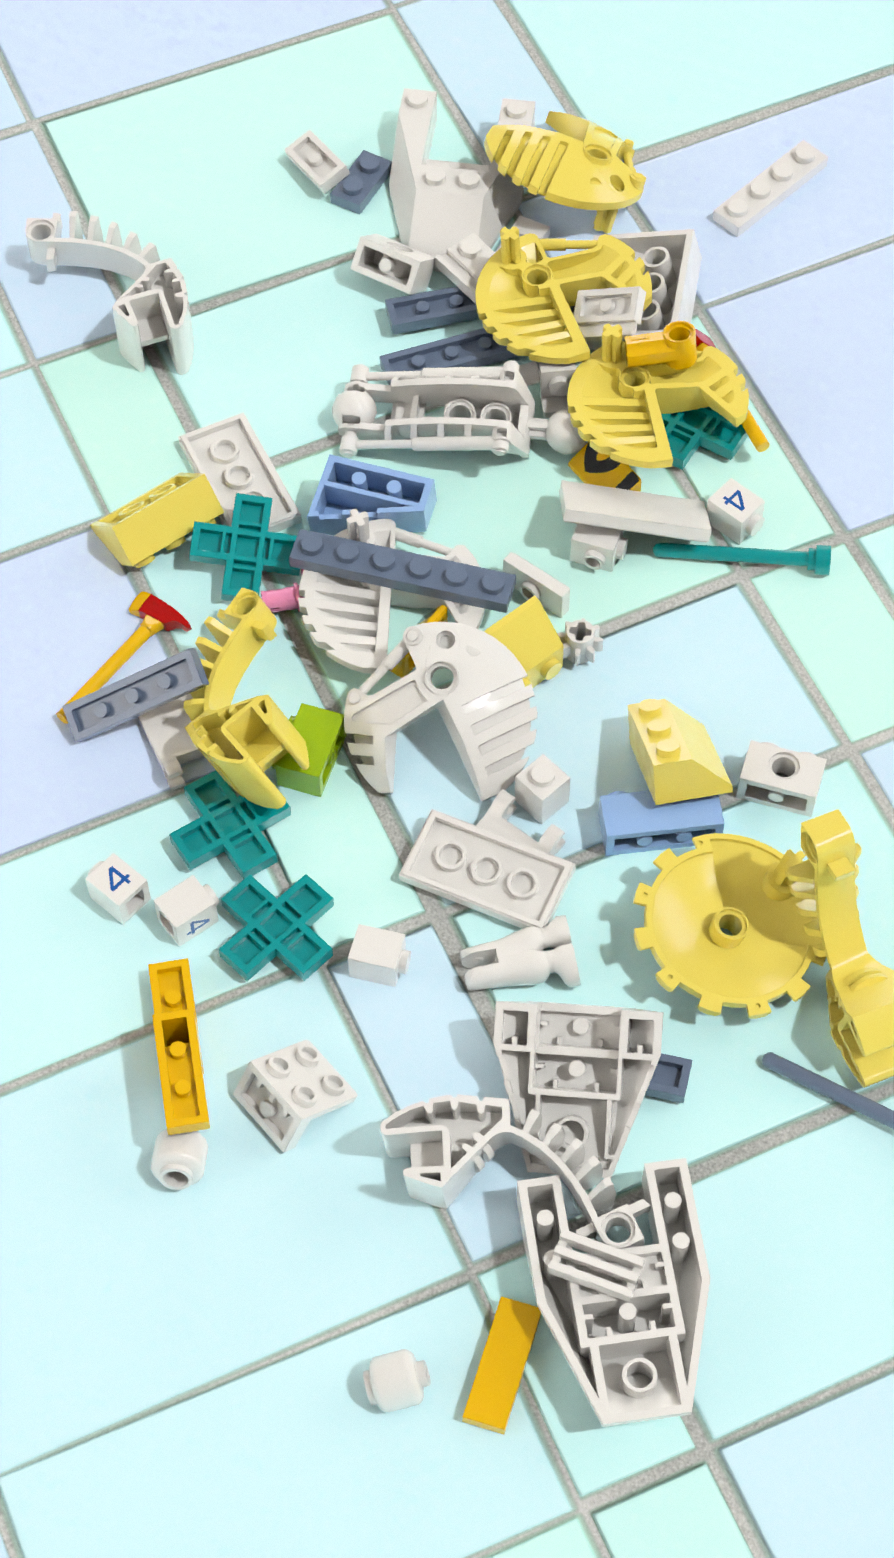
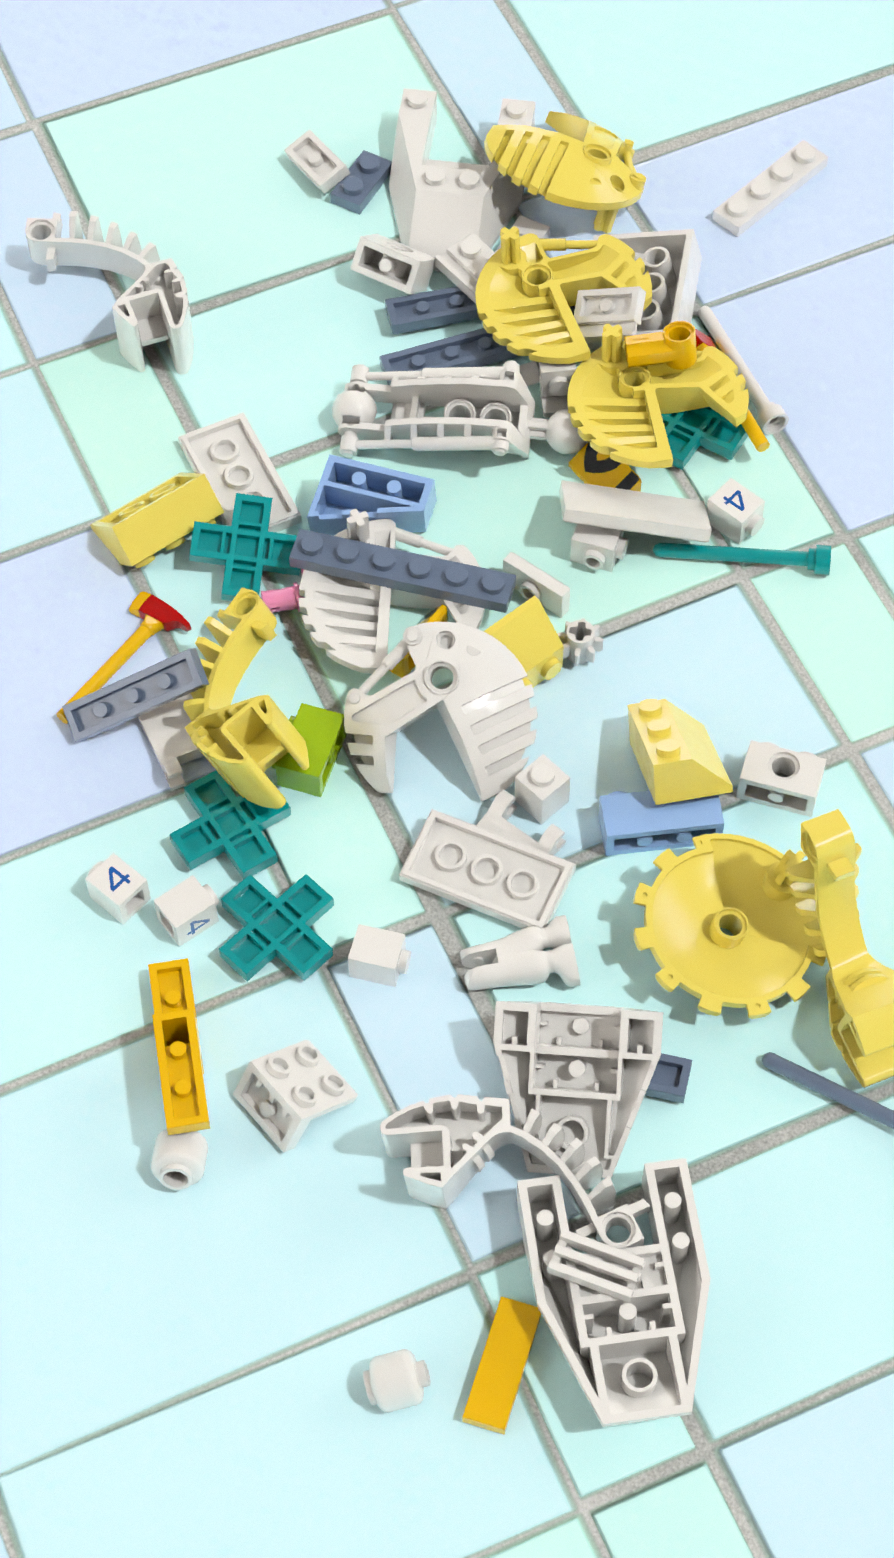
none -> white piece [698,306,789,435]

